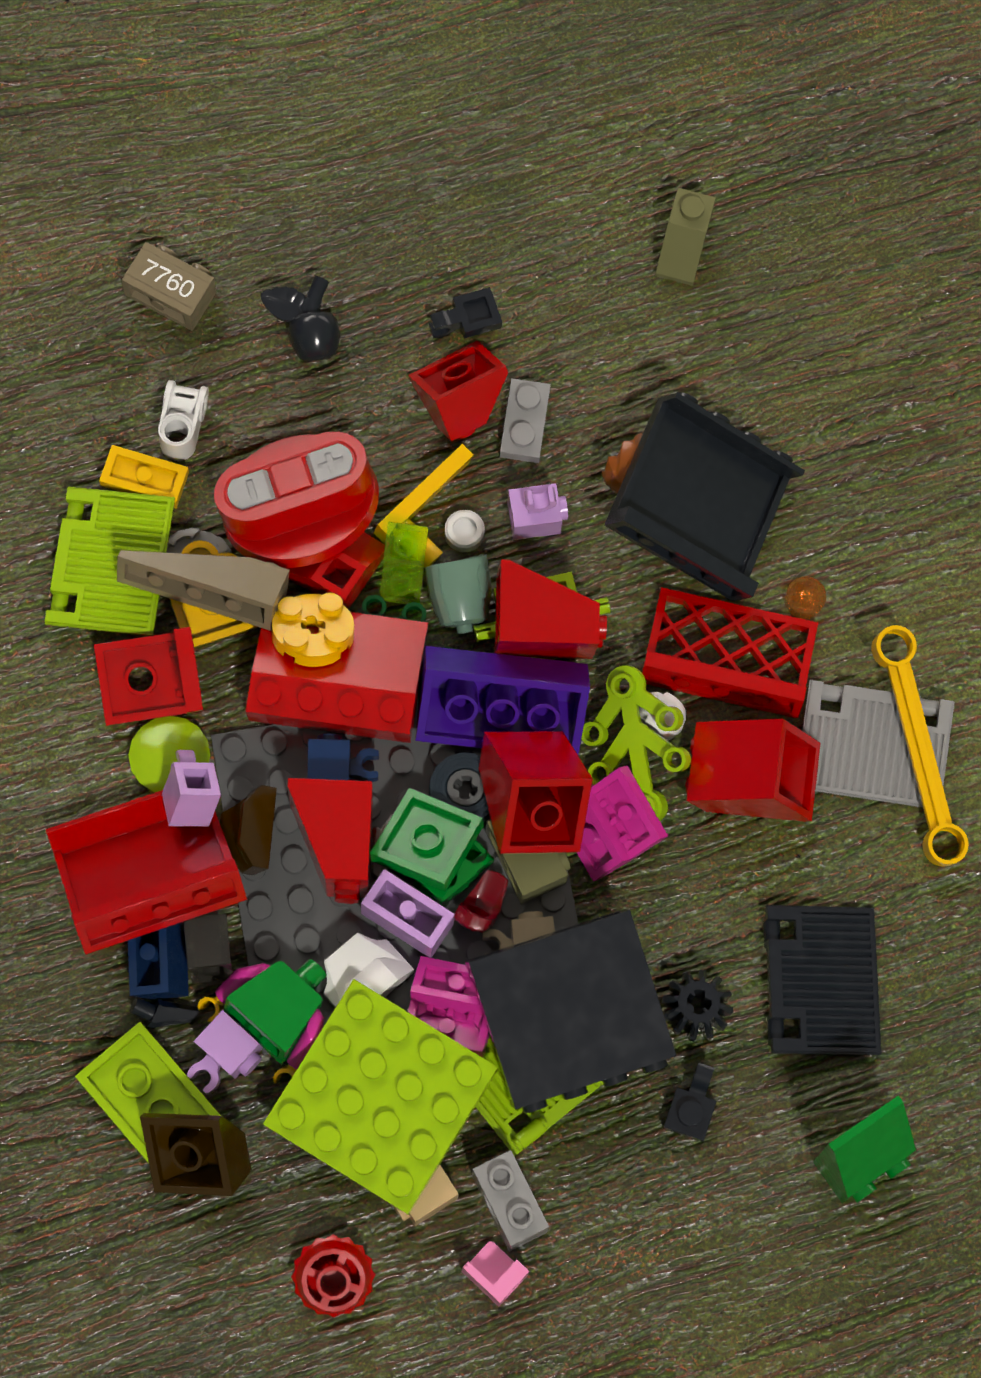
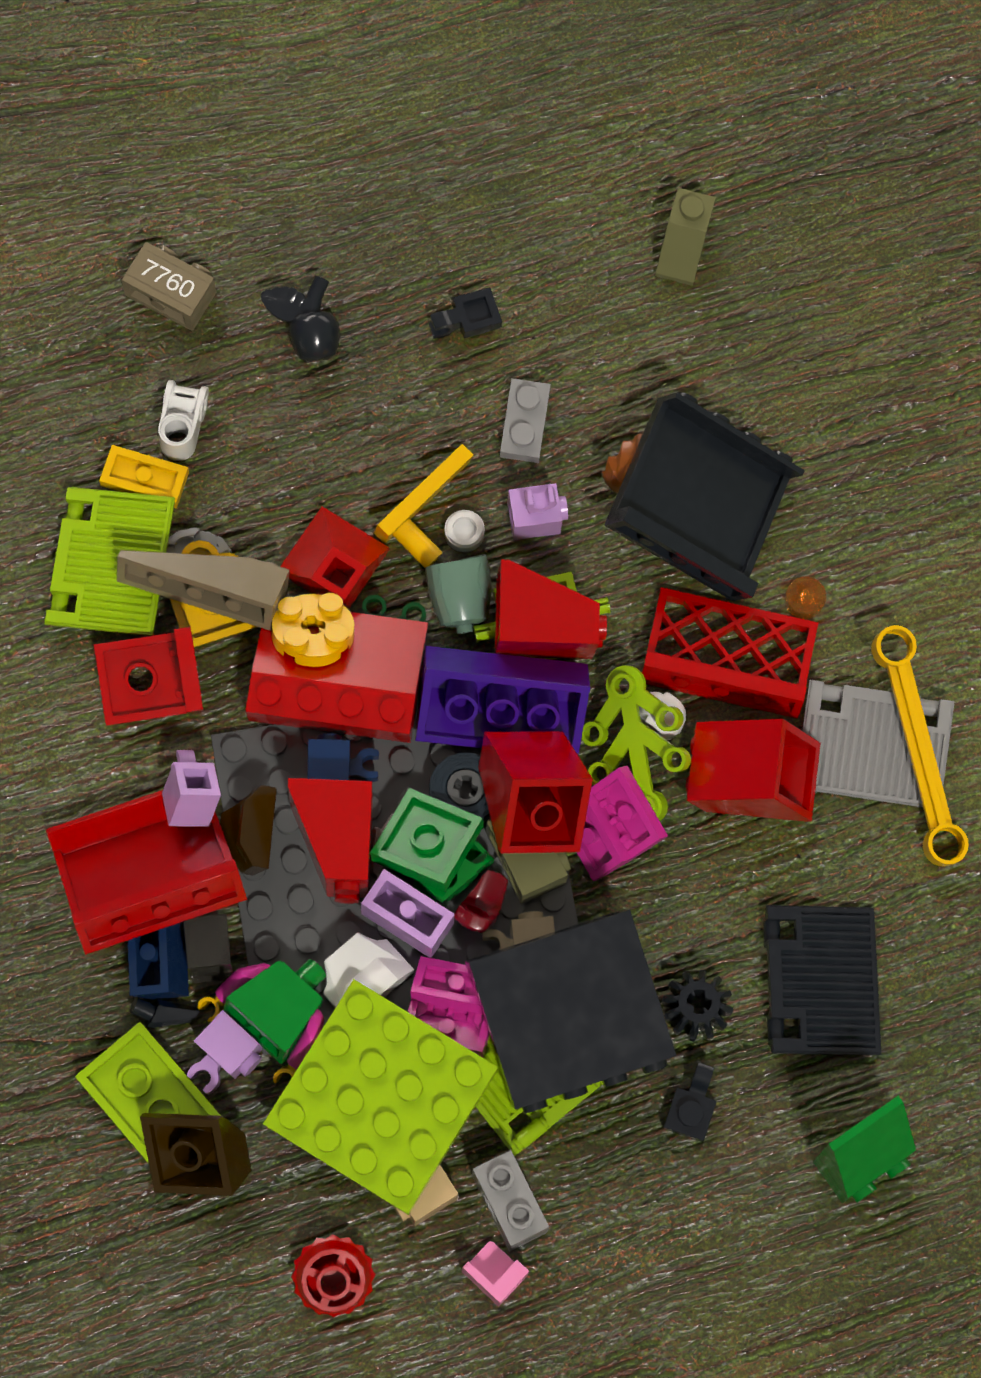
lime dish [128,716,211,793] -> none
red piece [214,432,379,568] -> none
clear neon green slope [380,521,429,604] -> none
red slope [408,340,508,441] -> none

